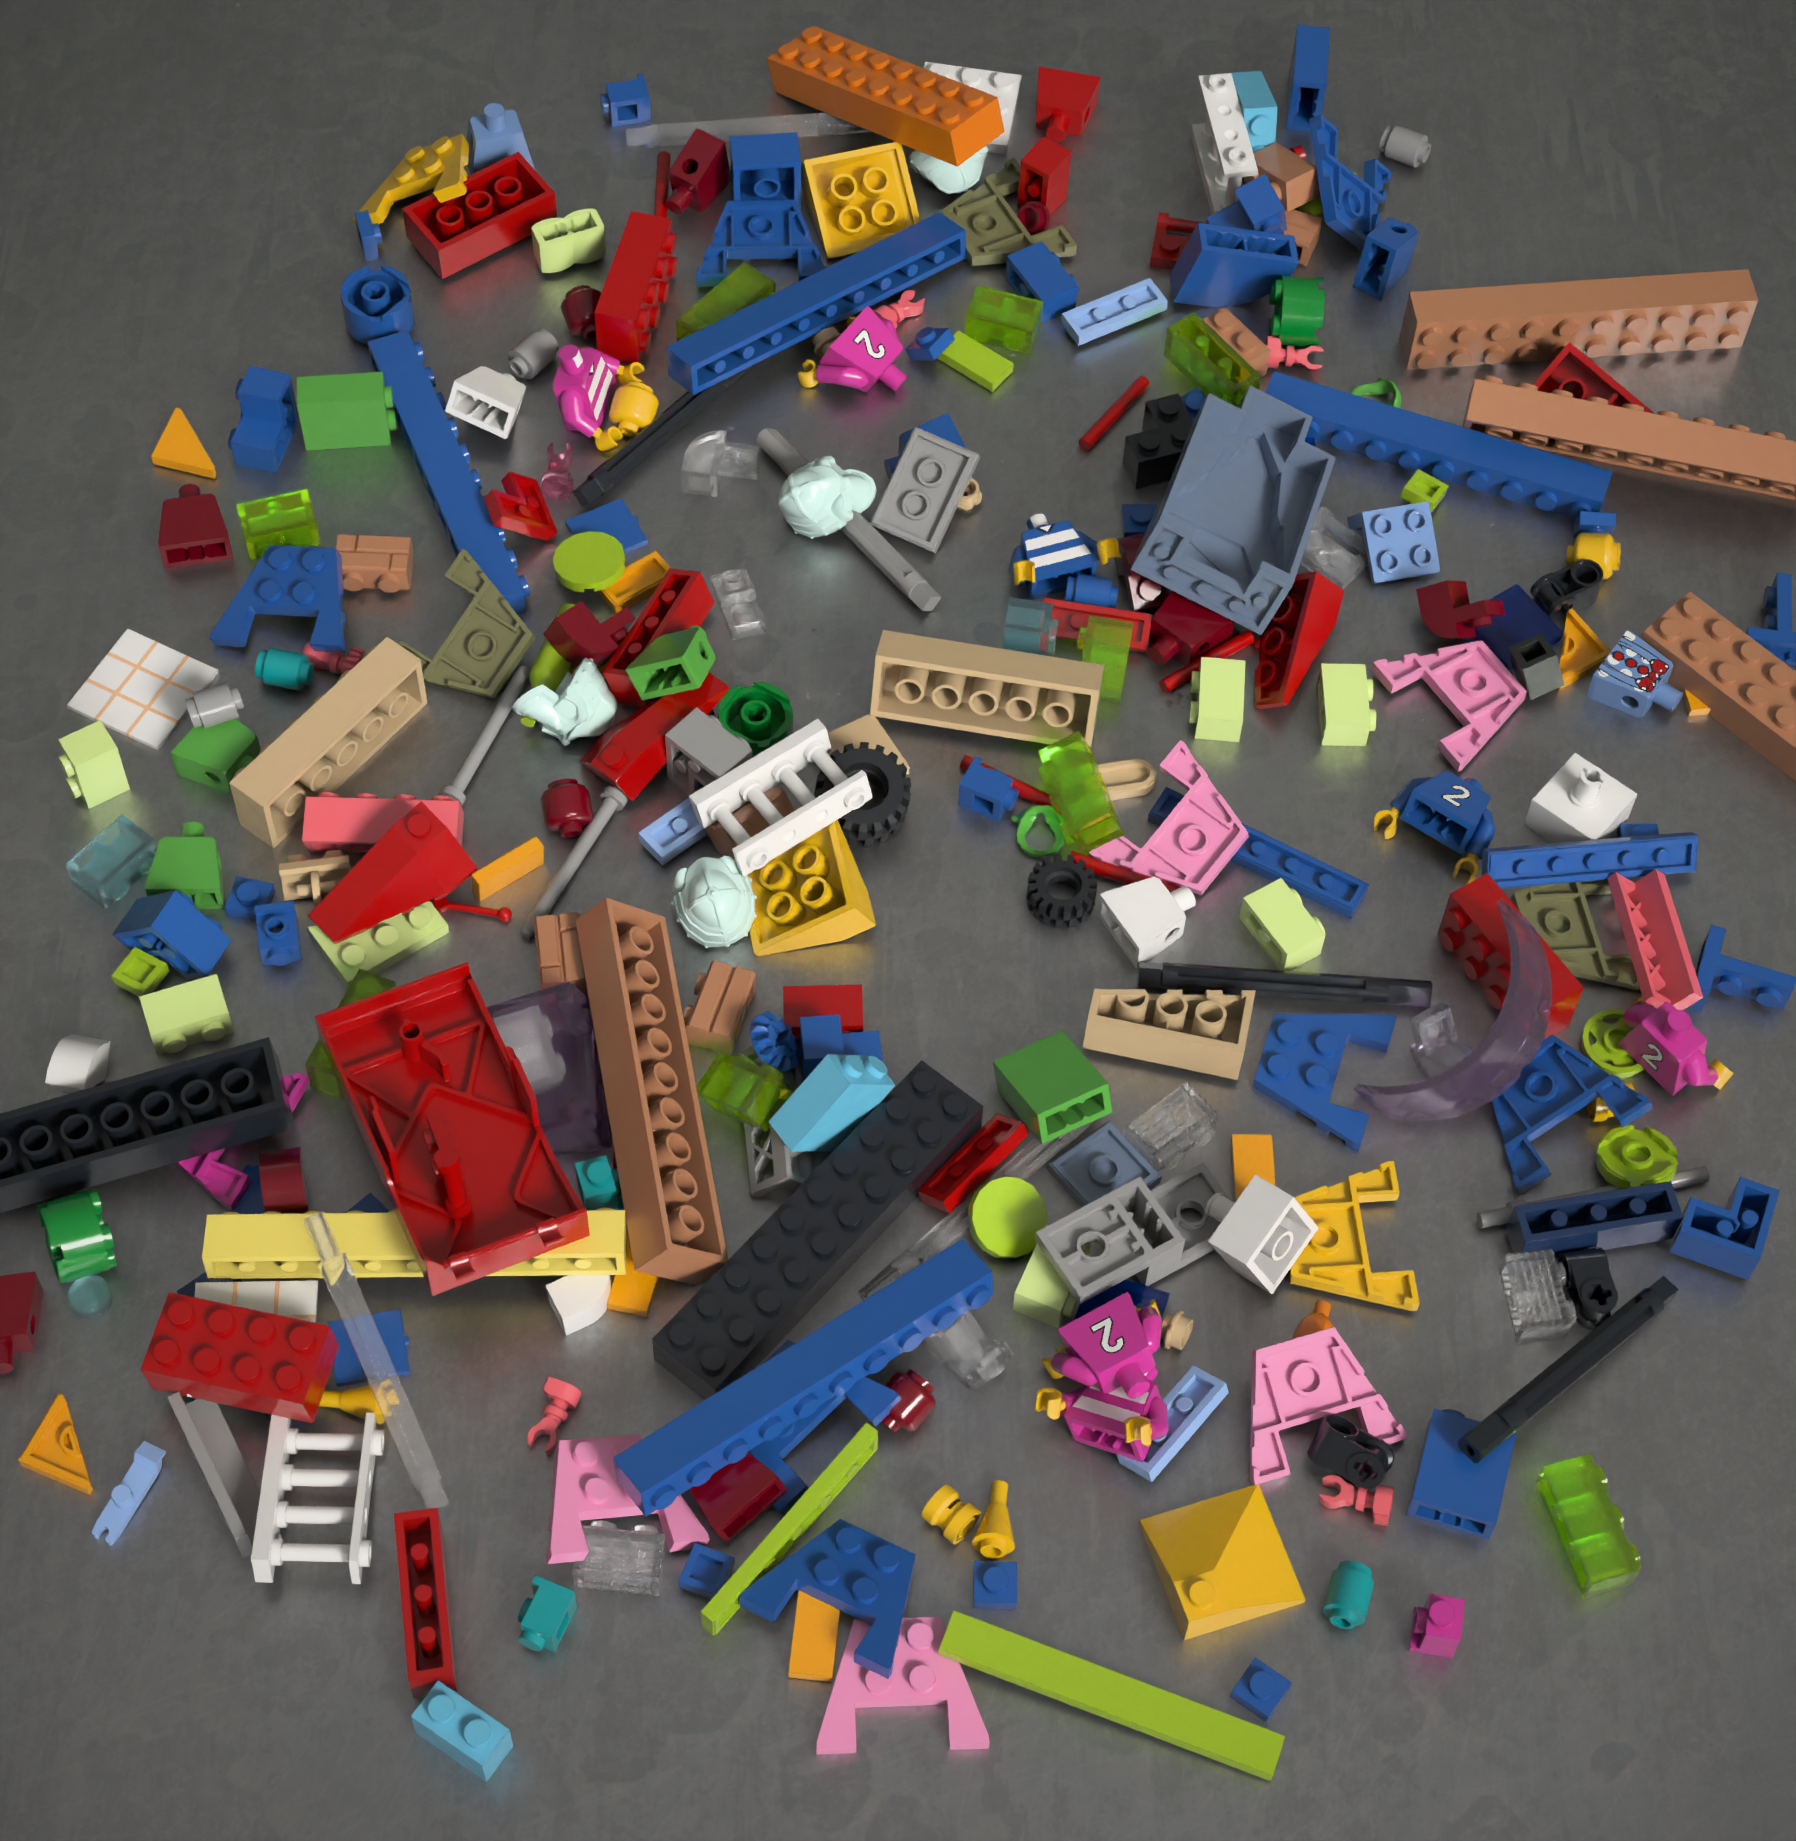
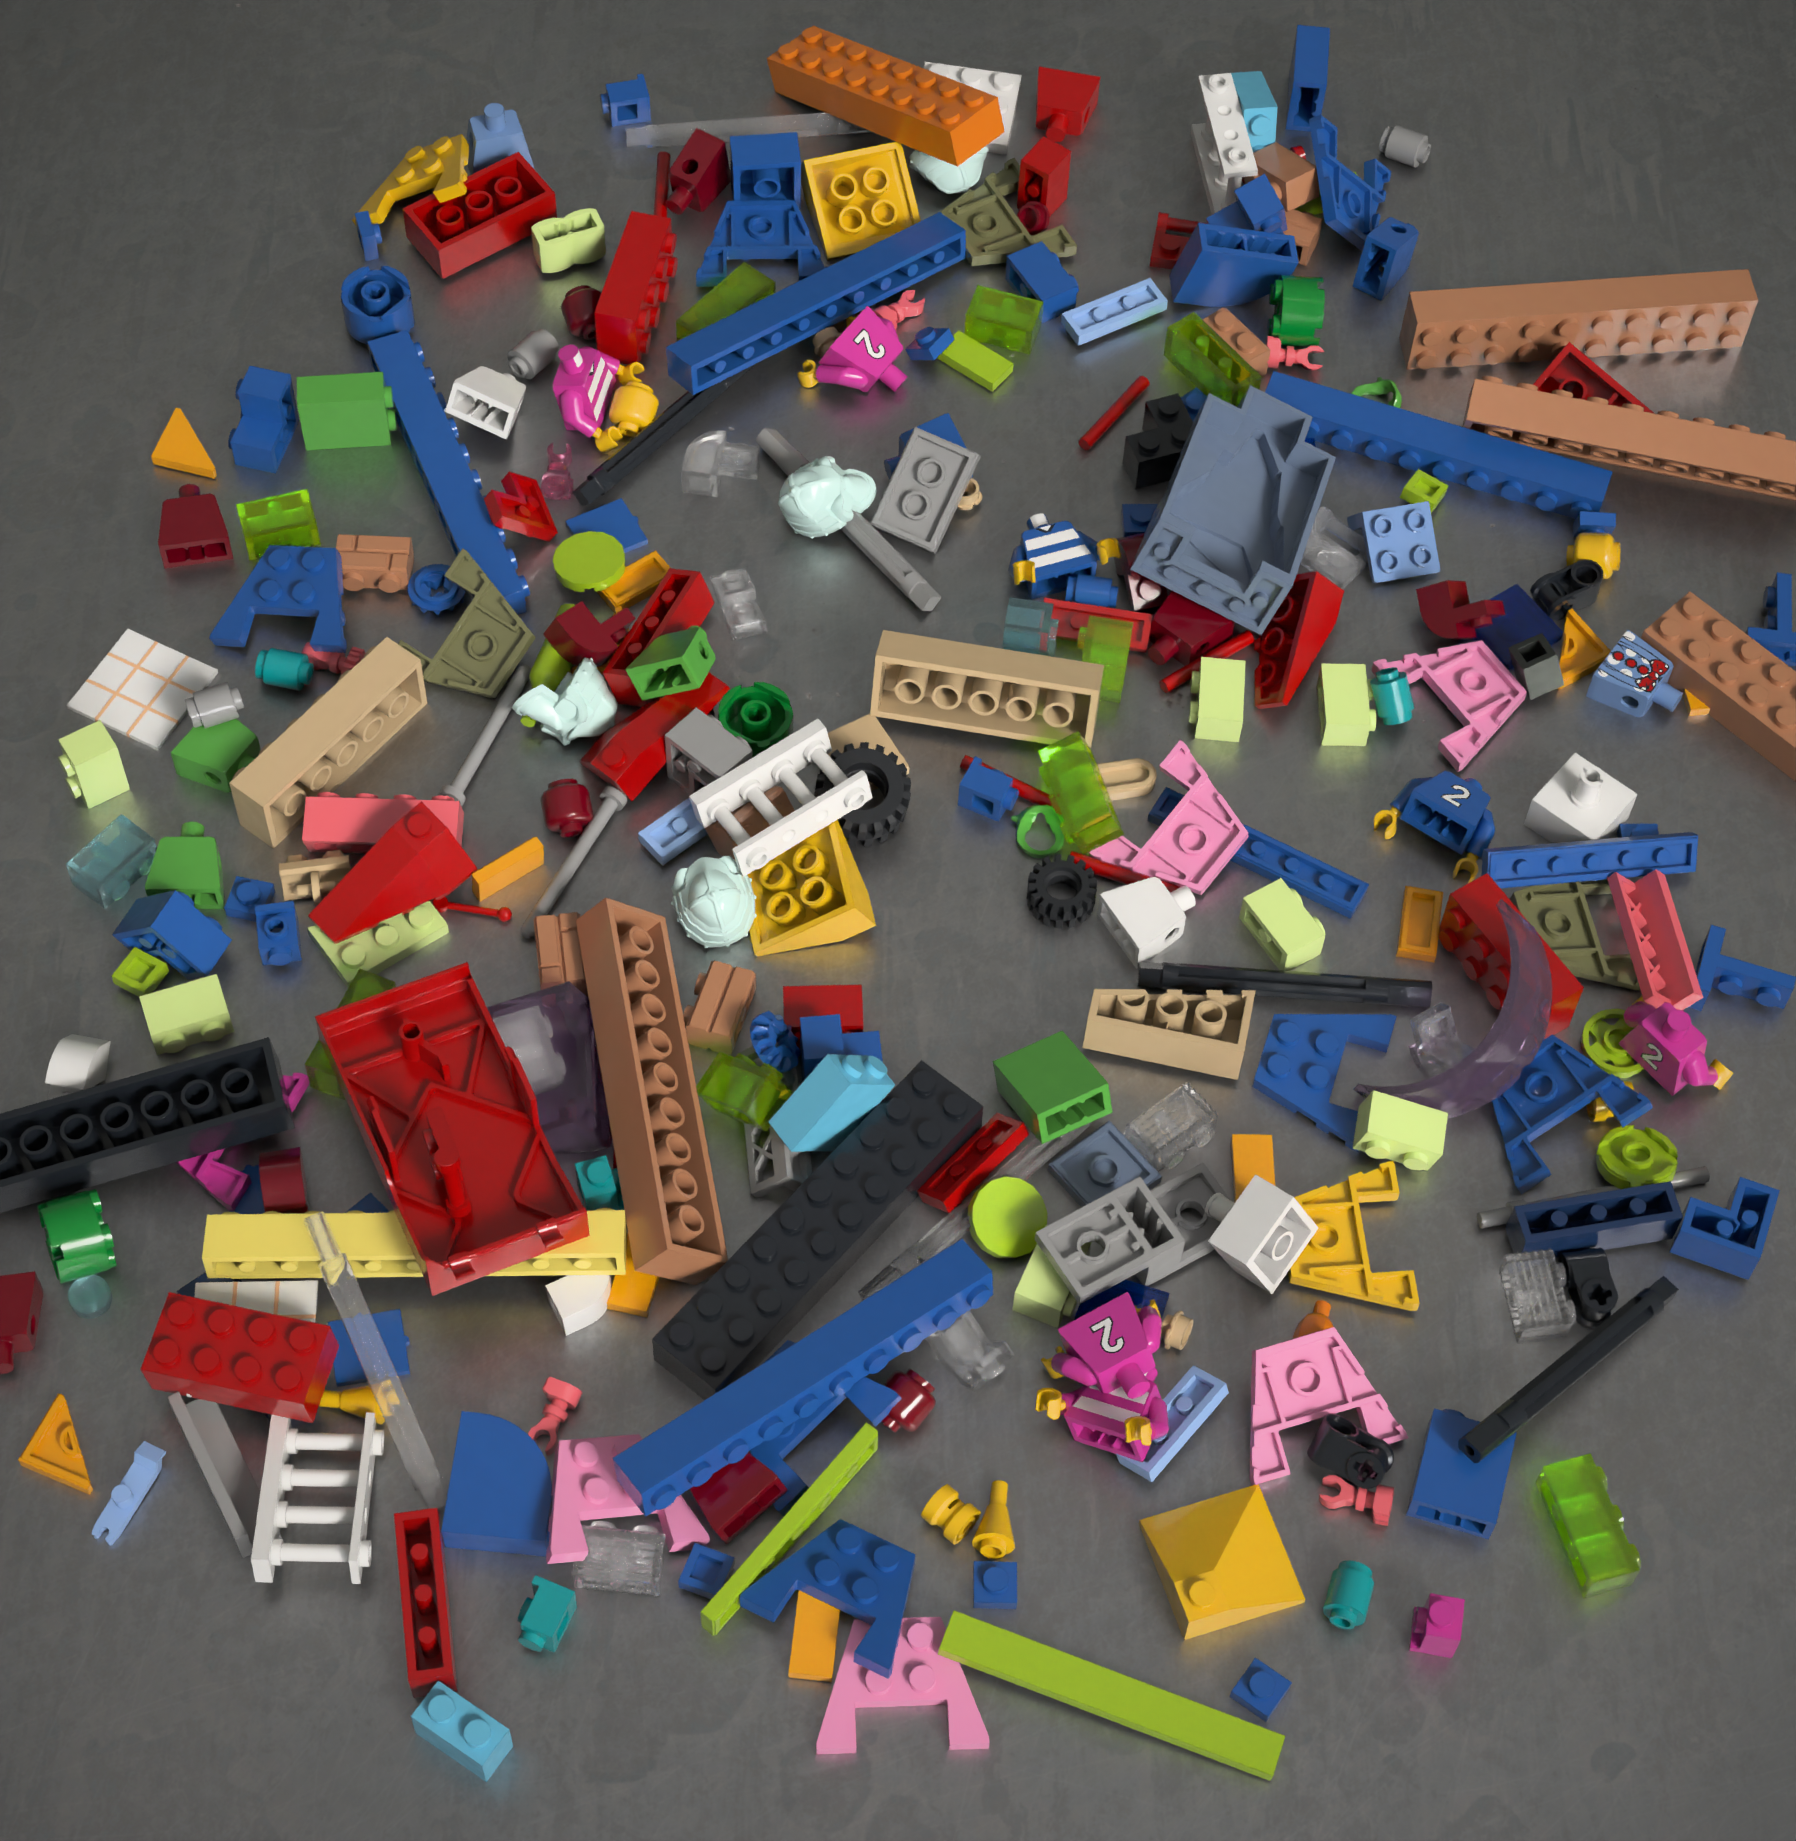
none -> blue gear [408,564,466,615]
none -> blue brick [441,1411,553,1557]
none -> yellowish green brick [1353,1090,1448,1171]
none -> teal brick [1370,667,1414,725]
none -> light orange tile [1396,886,1443,963]

